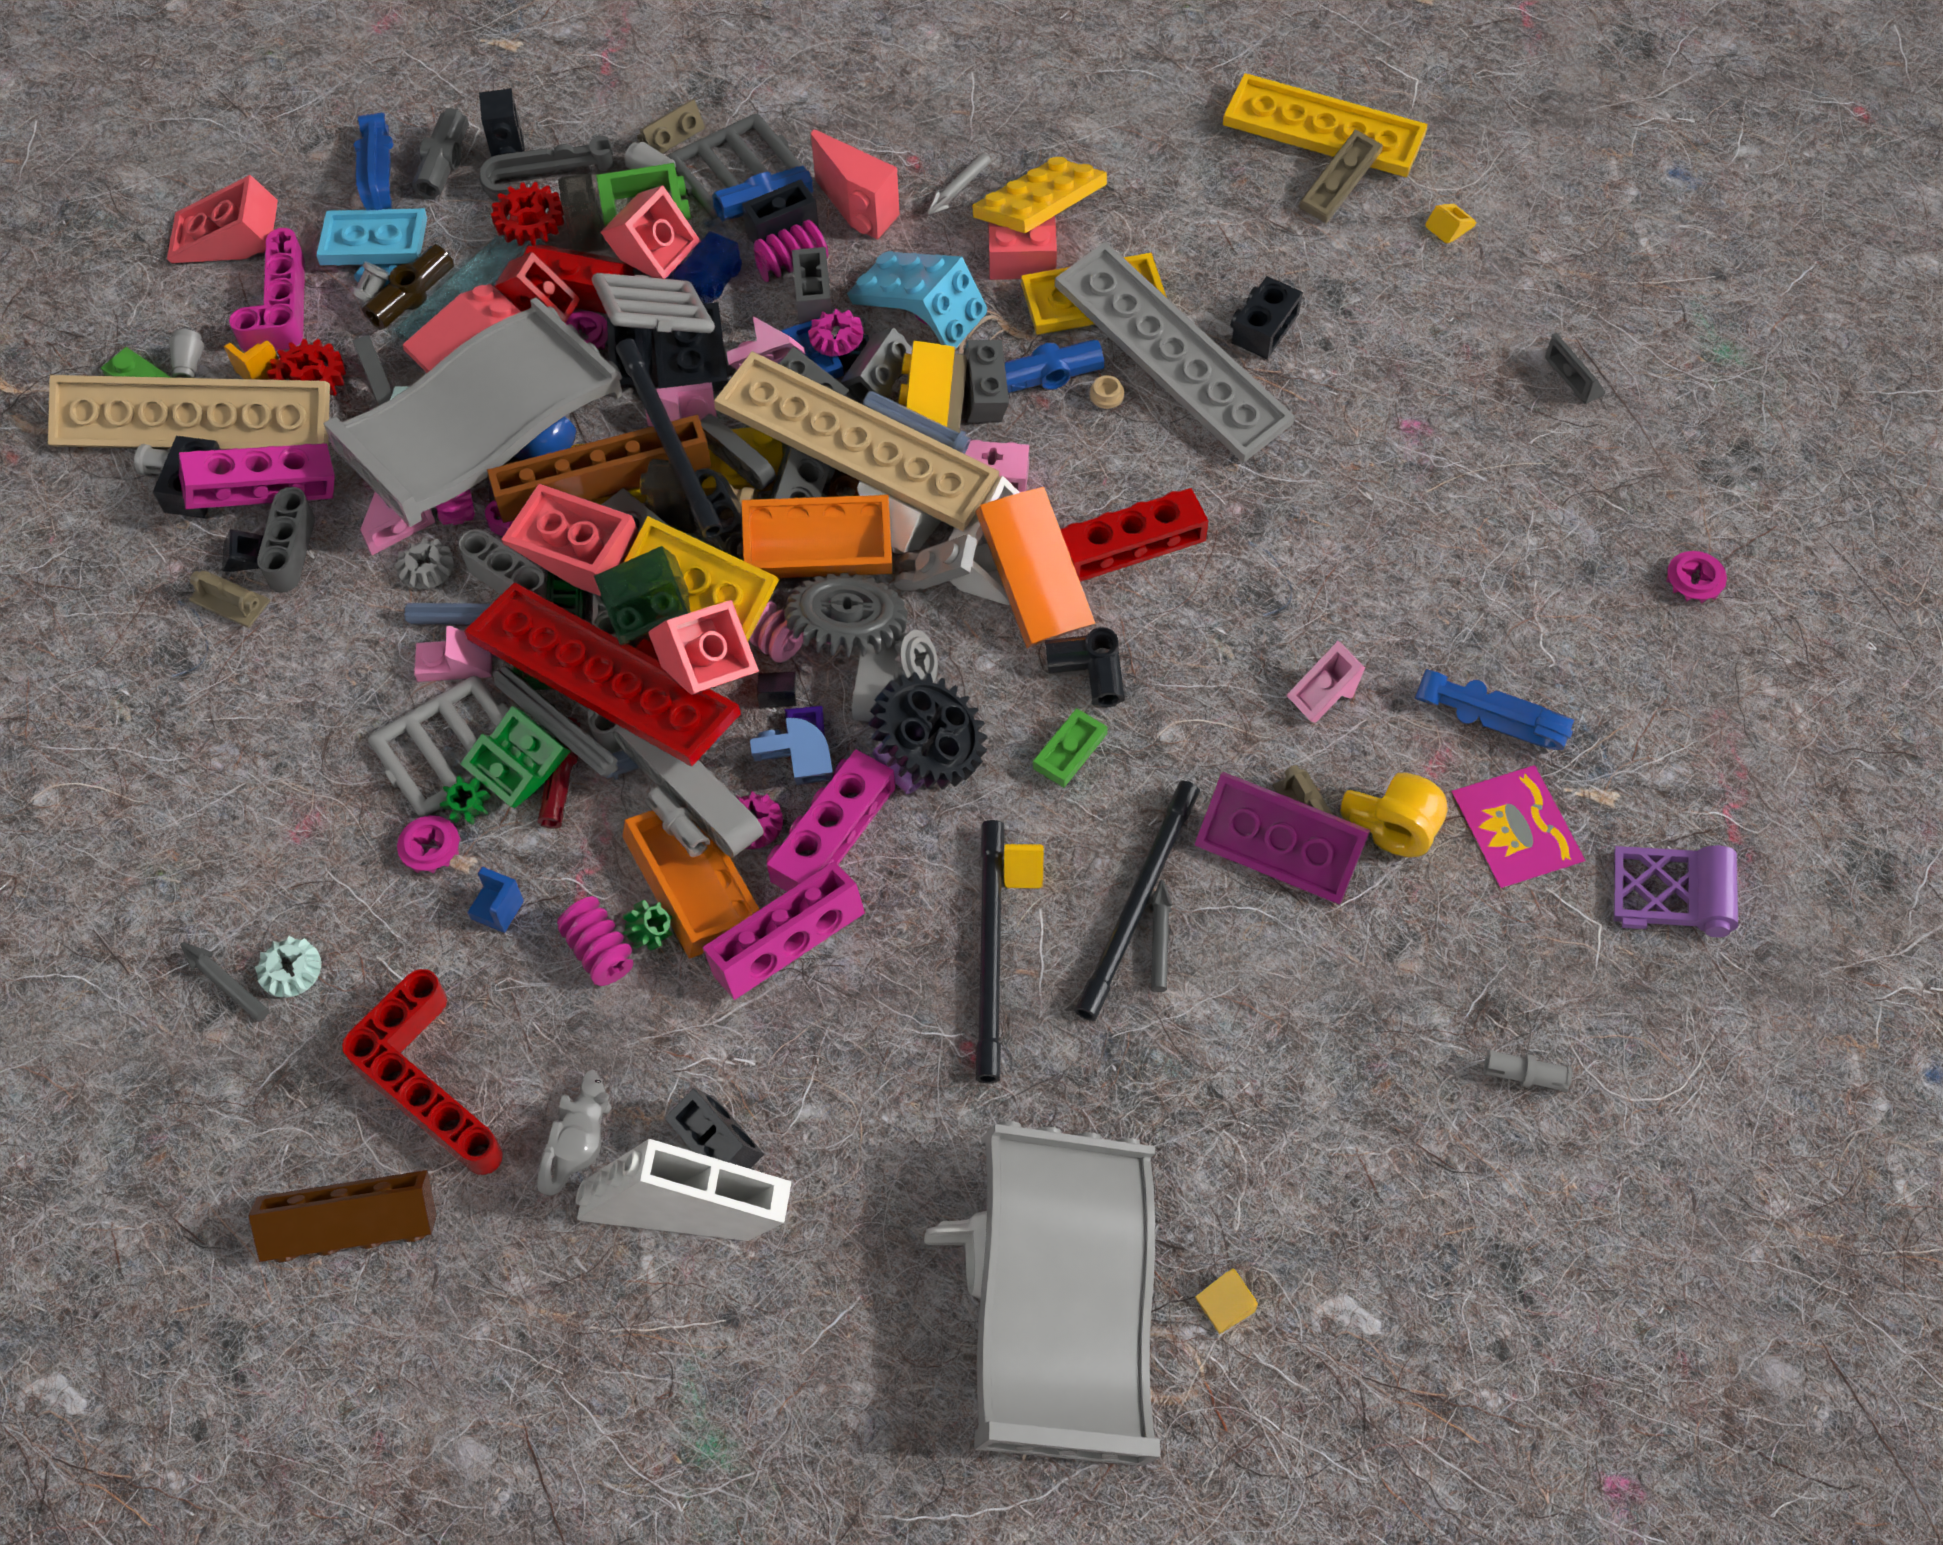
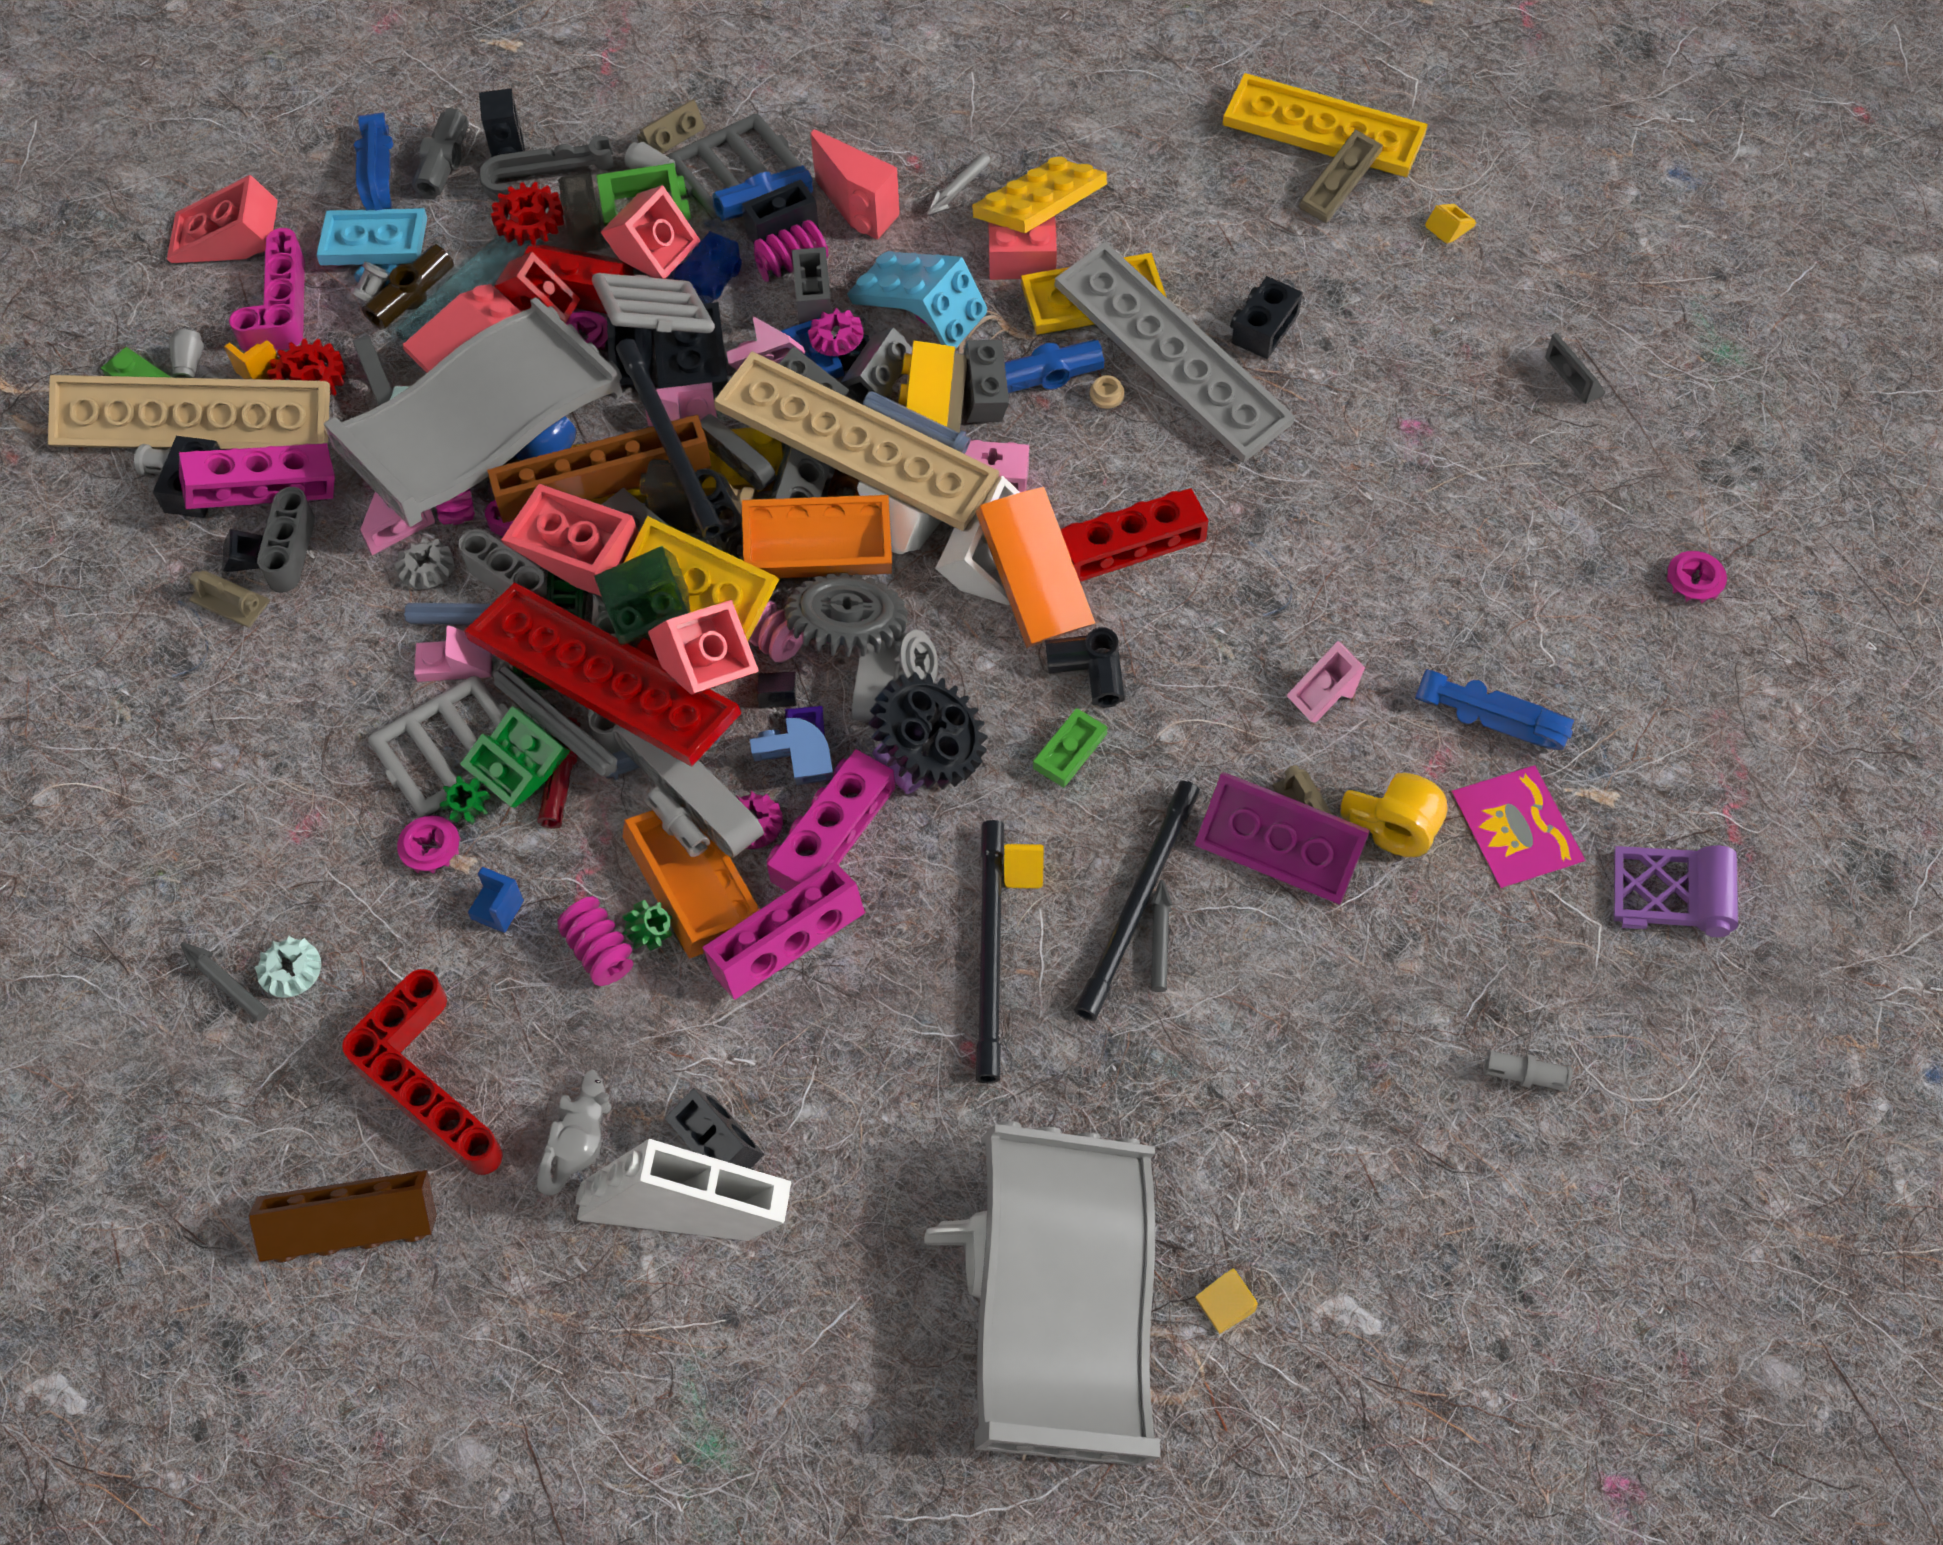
light grey hinge [894,534,977,591] -> none

